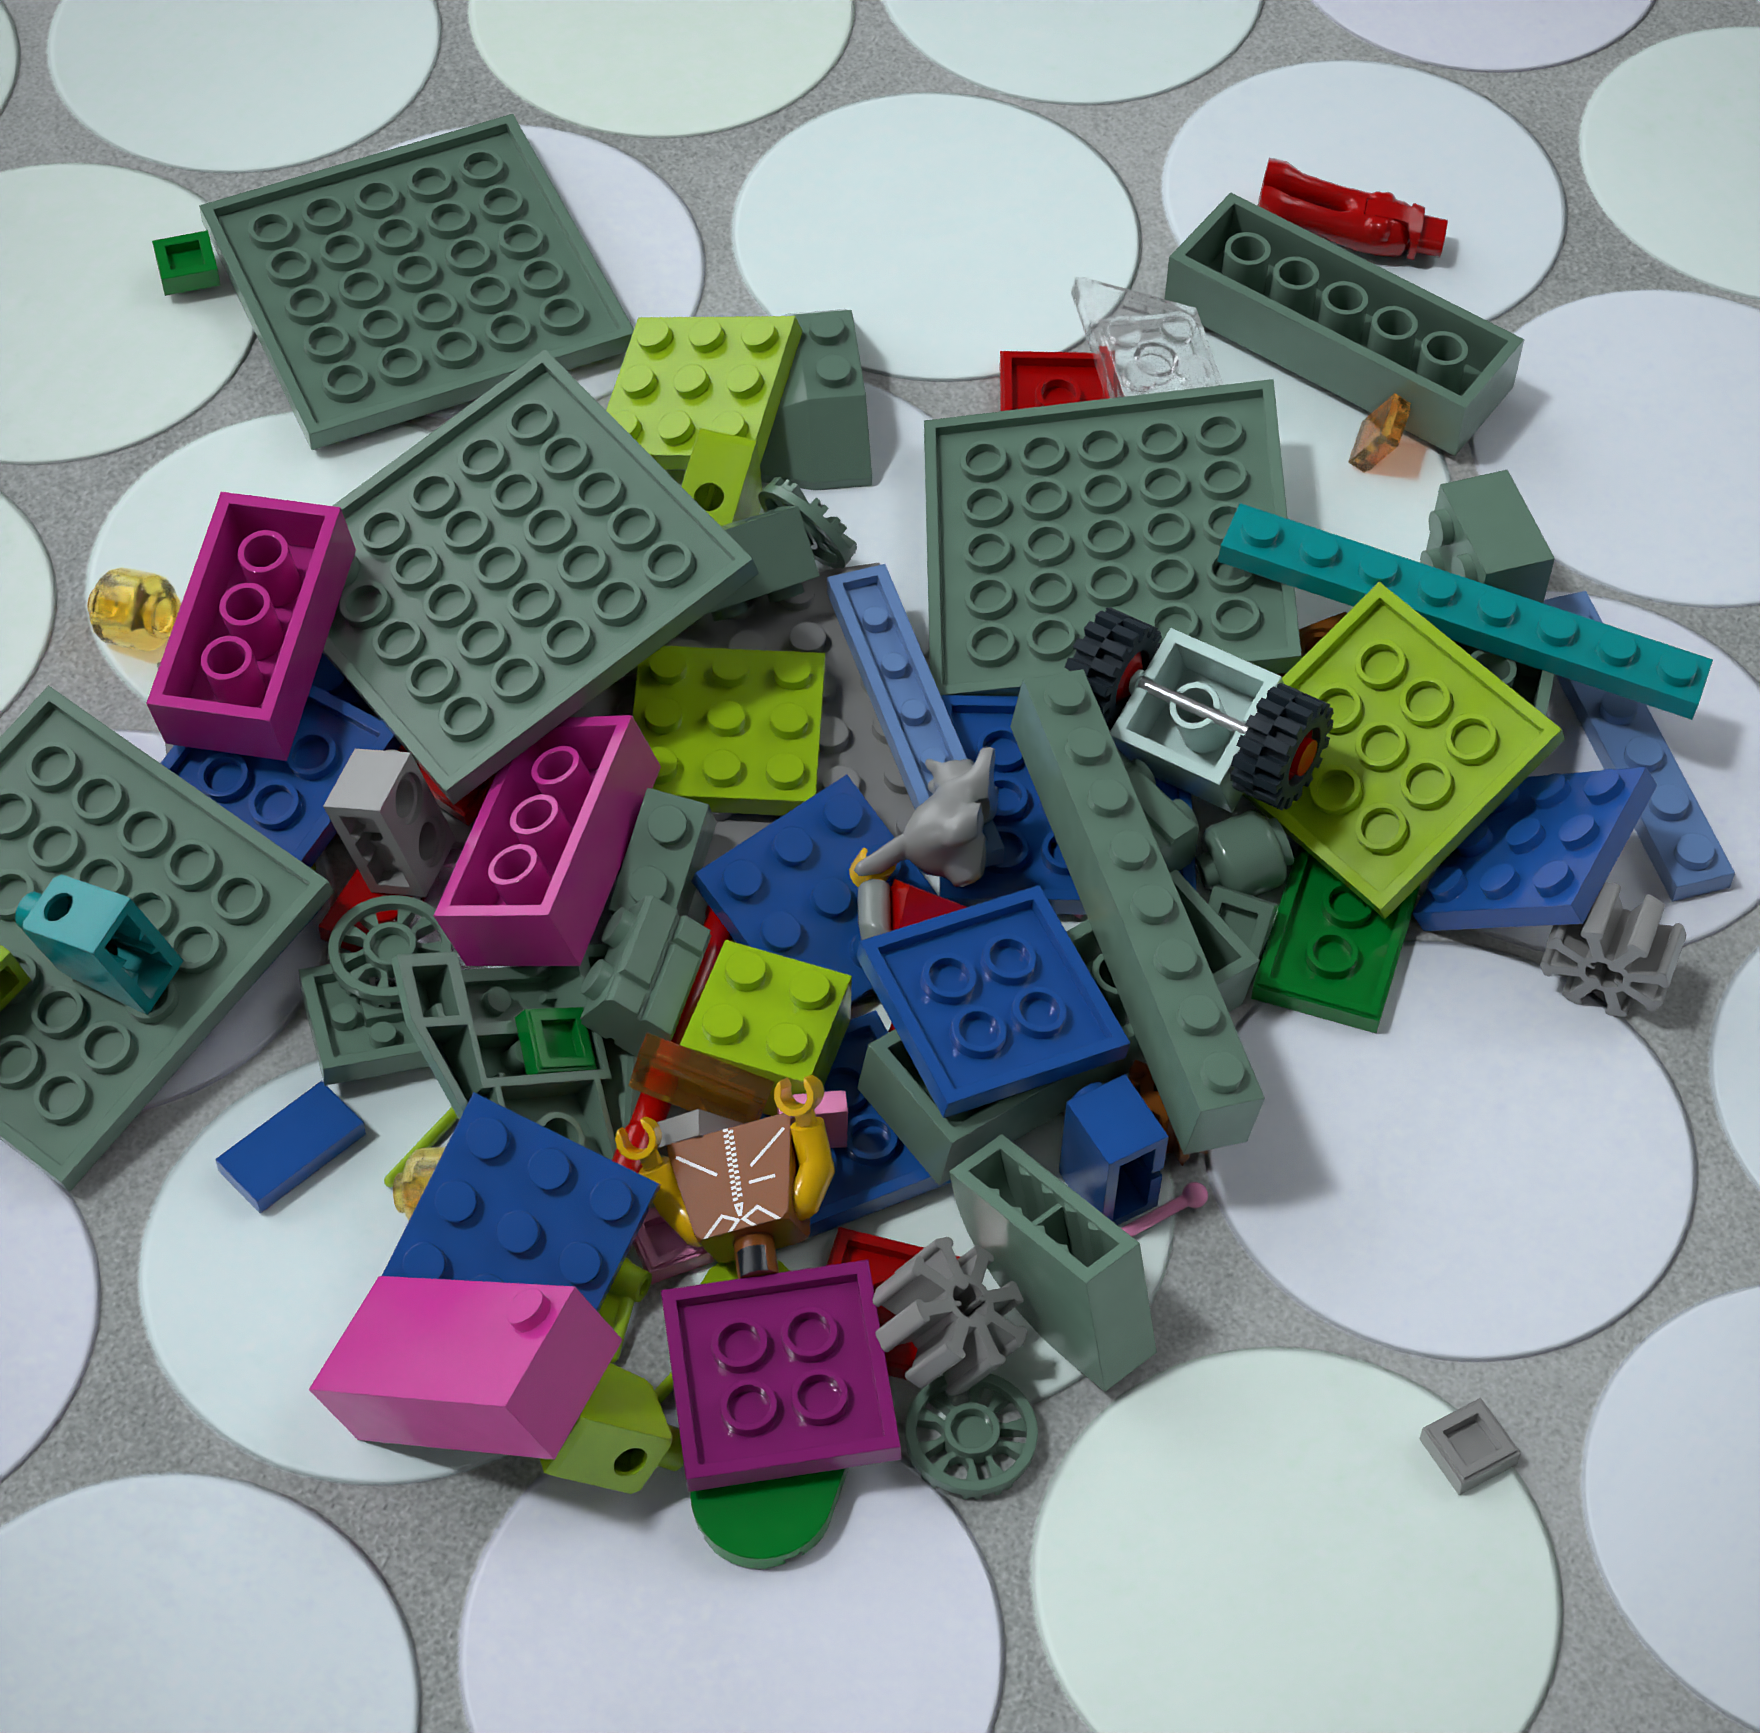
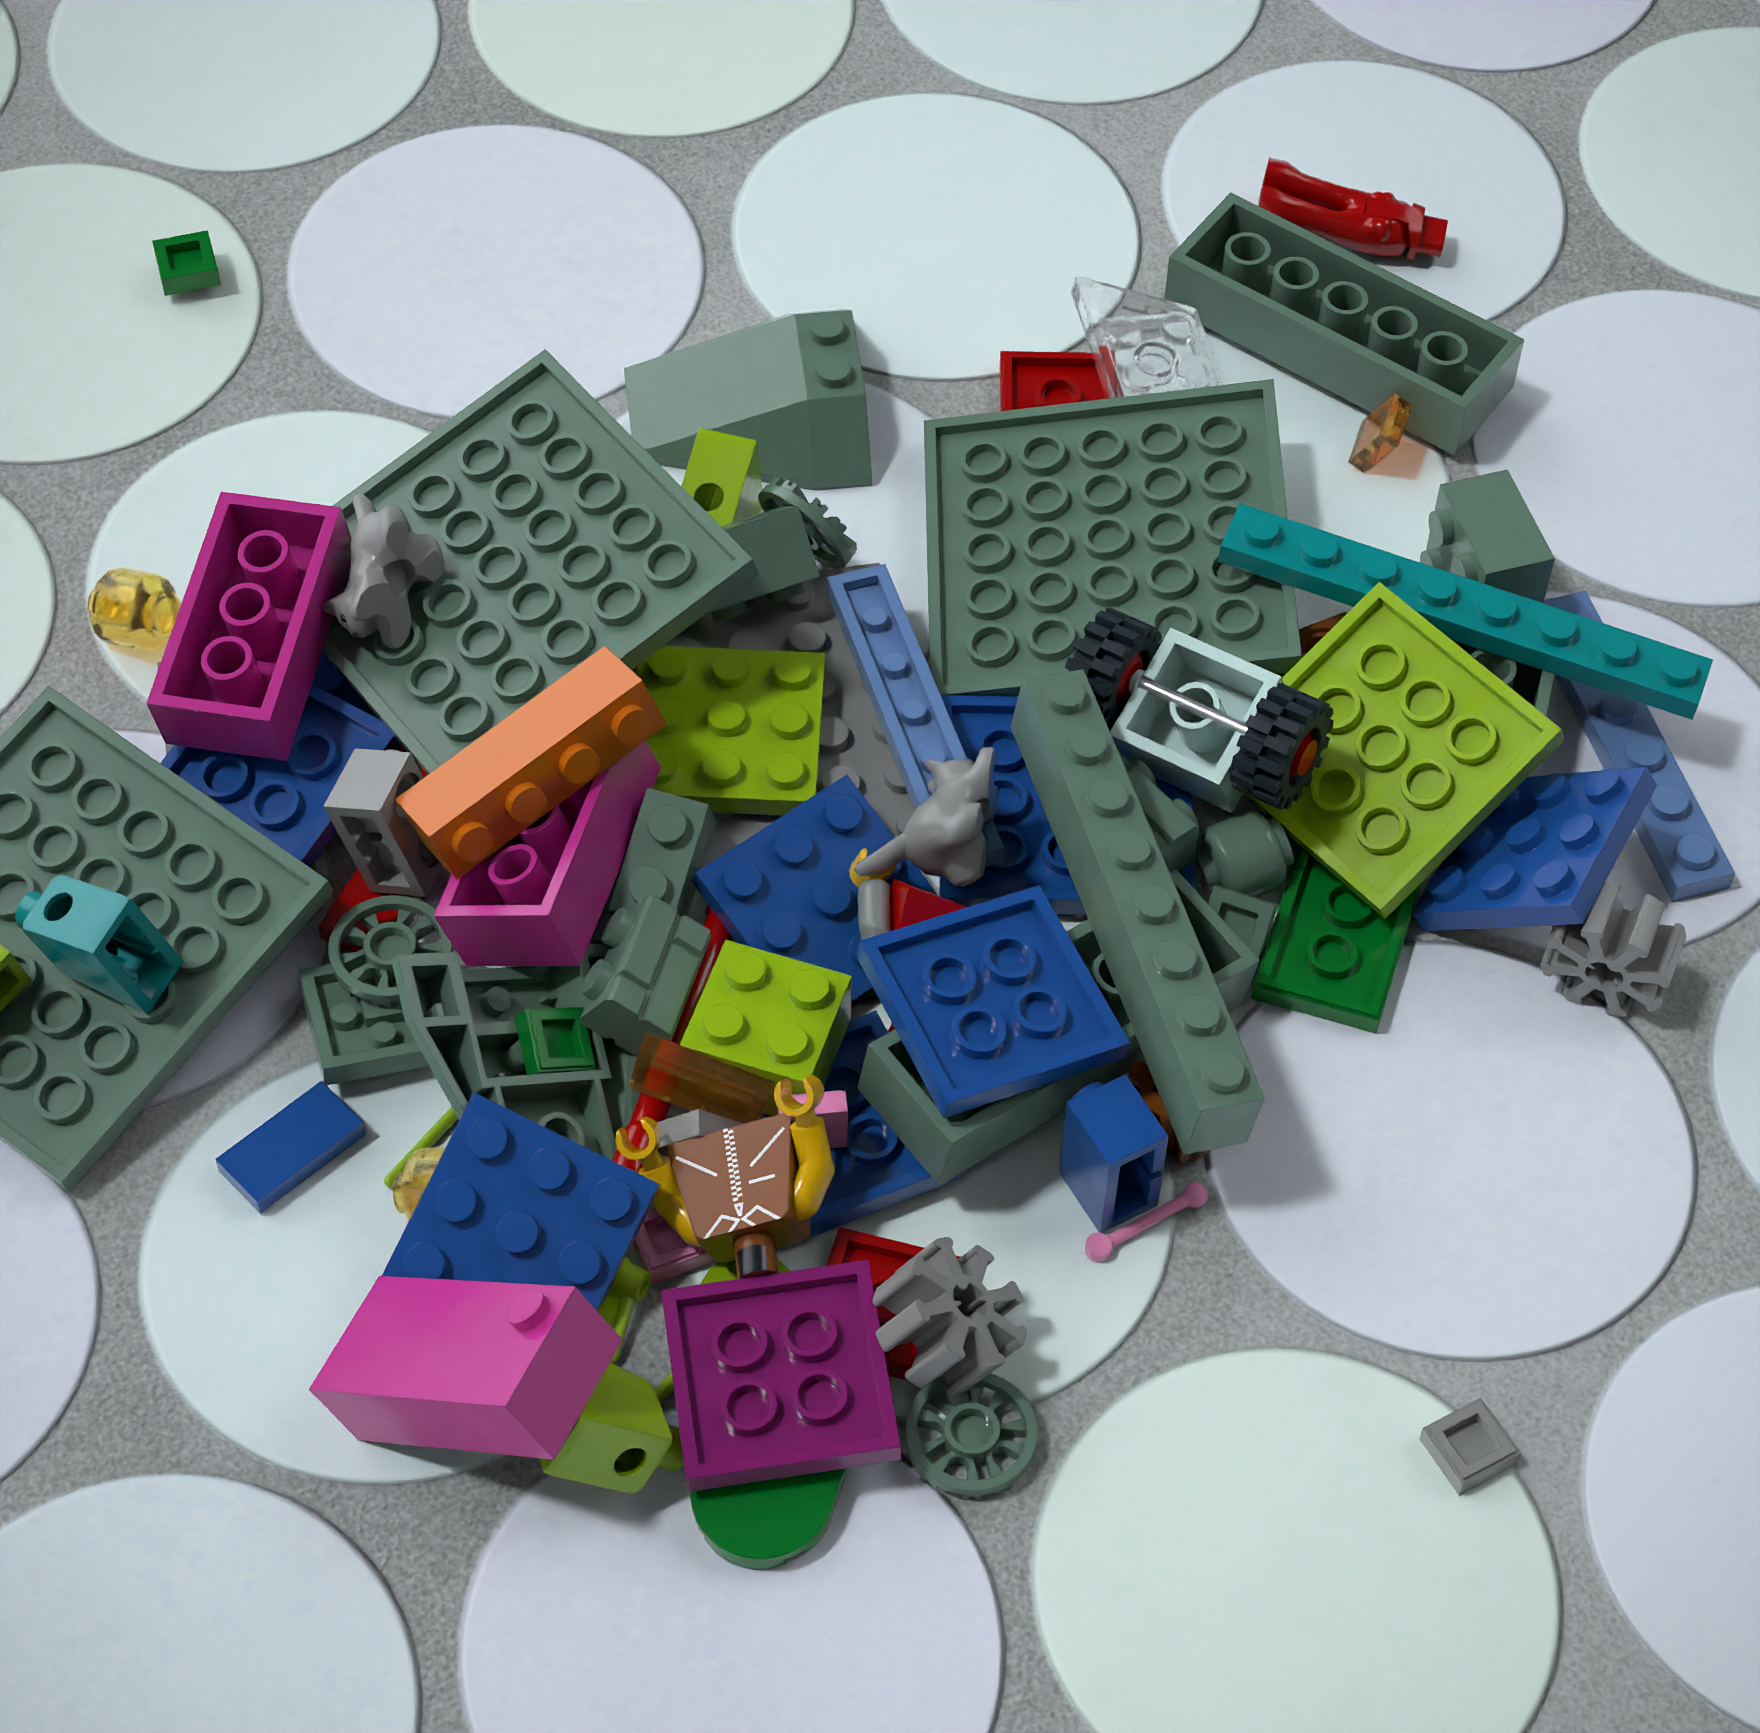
sand green plate [199,114,634,450] -> none
lime plate [606,316,803,470] -> none
sand green brick [949,1134,1157,1392] -> none
none -> light grey animal [322,494,444,649]
none -> orange brick [395,646,667,880]

